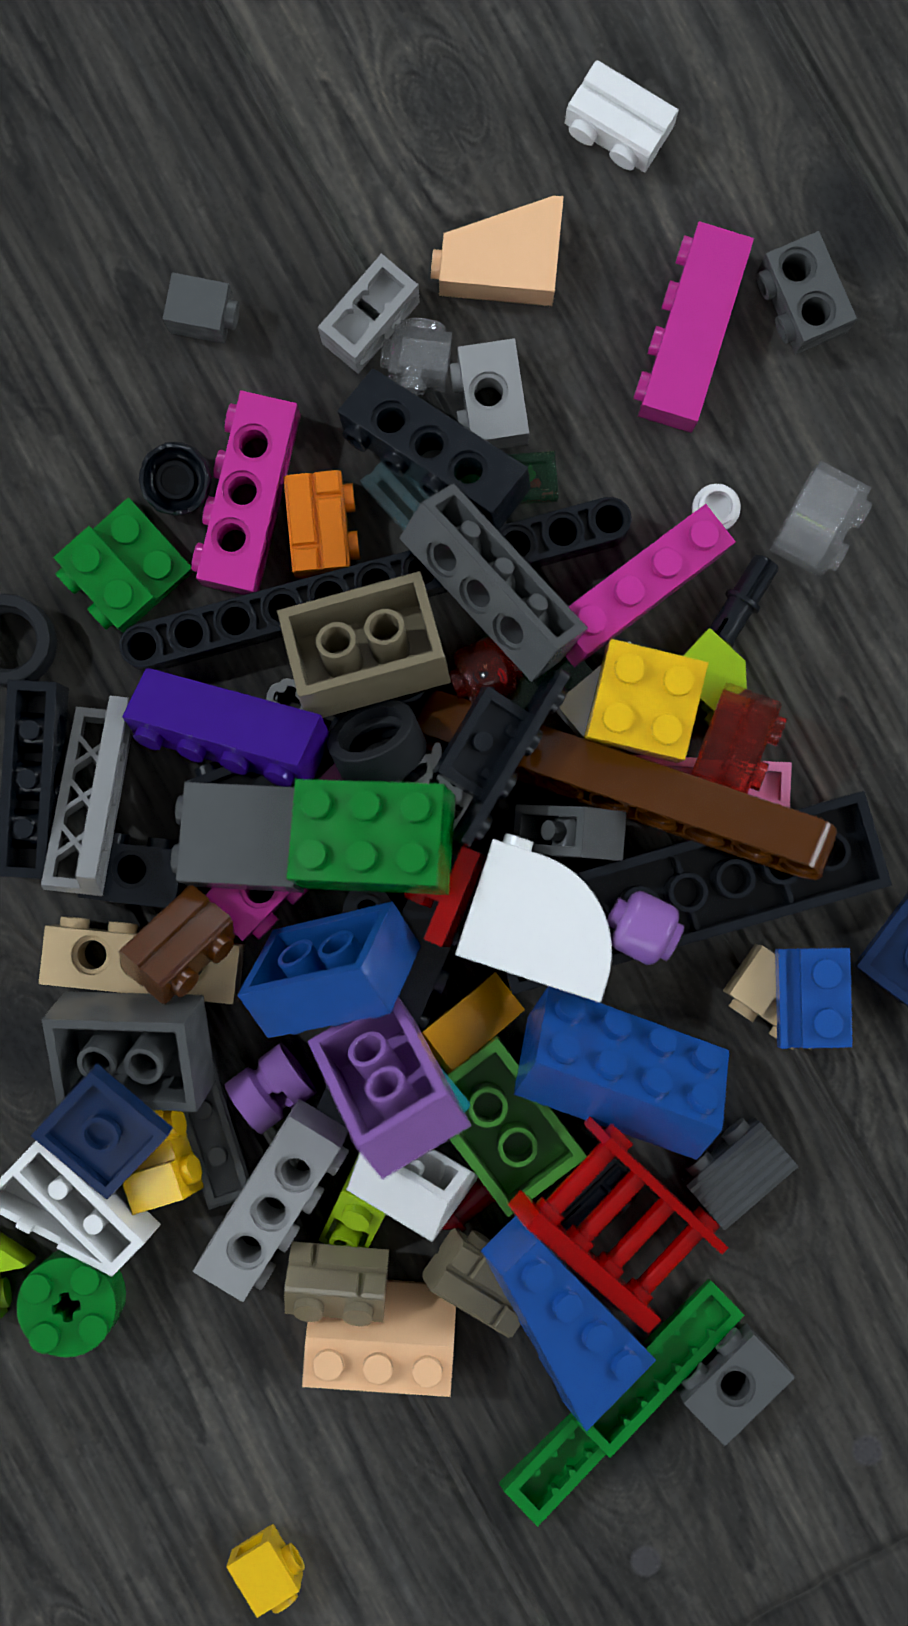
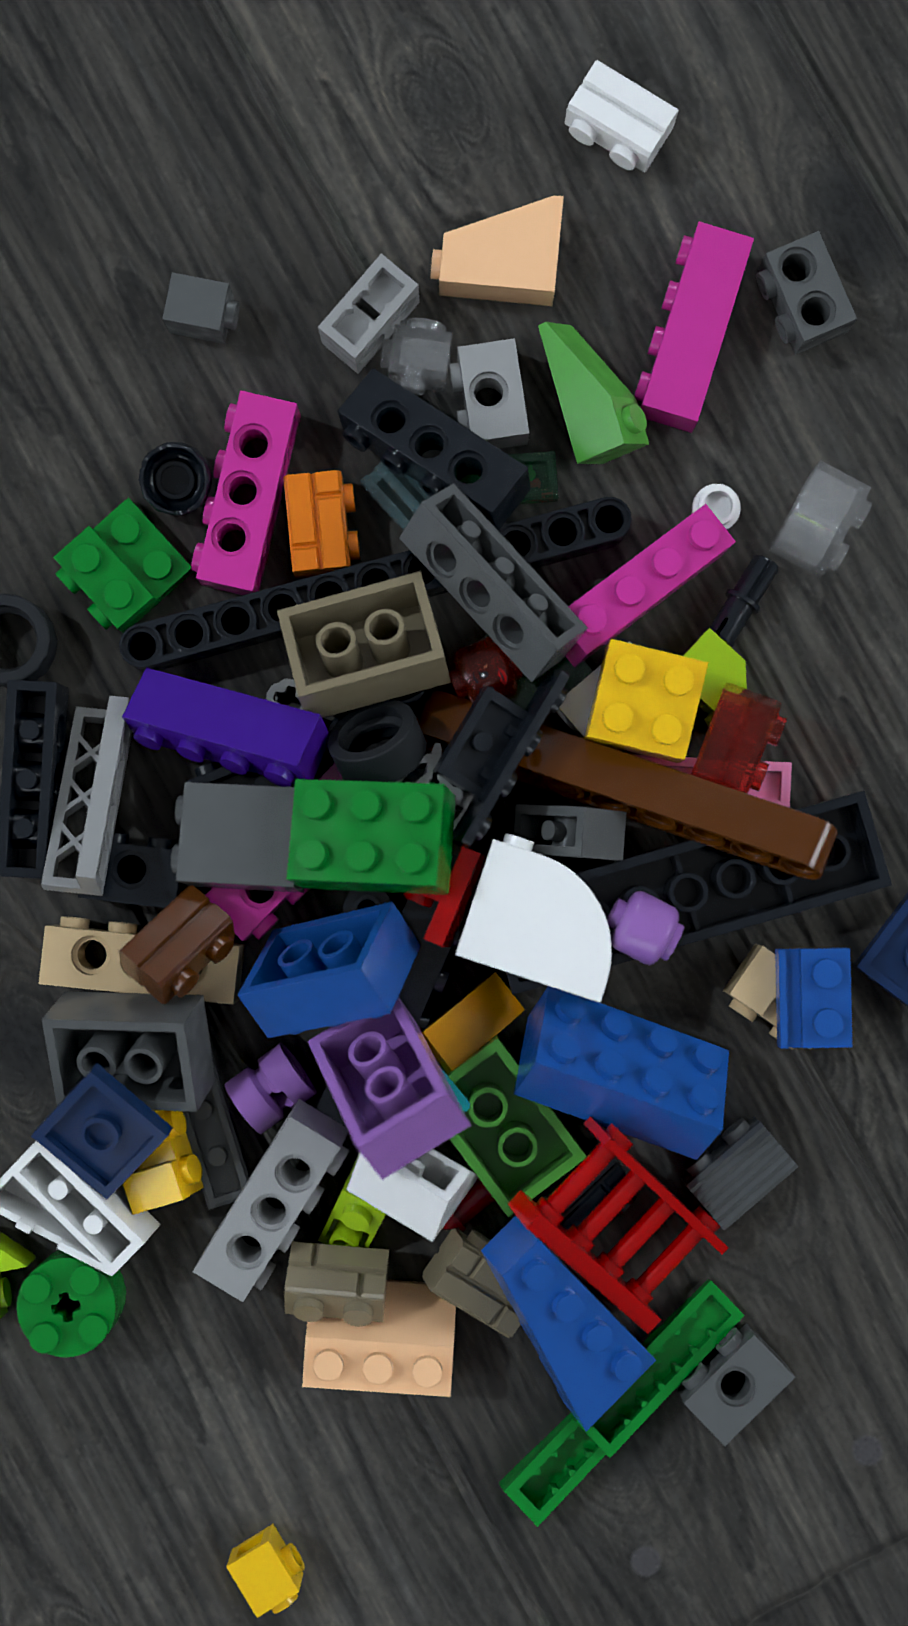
none -> bright green slope [538,322,649,464]

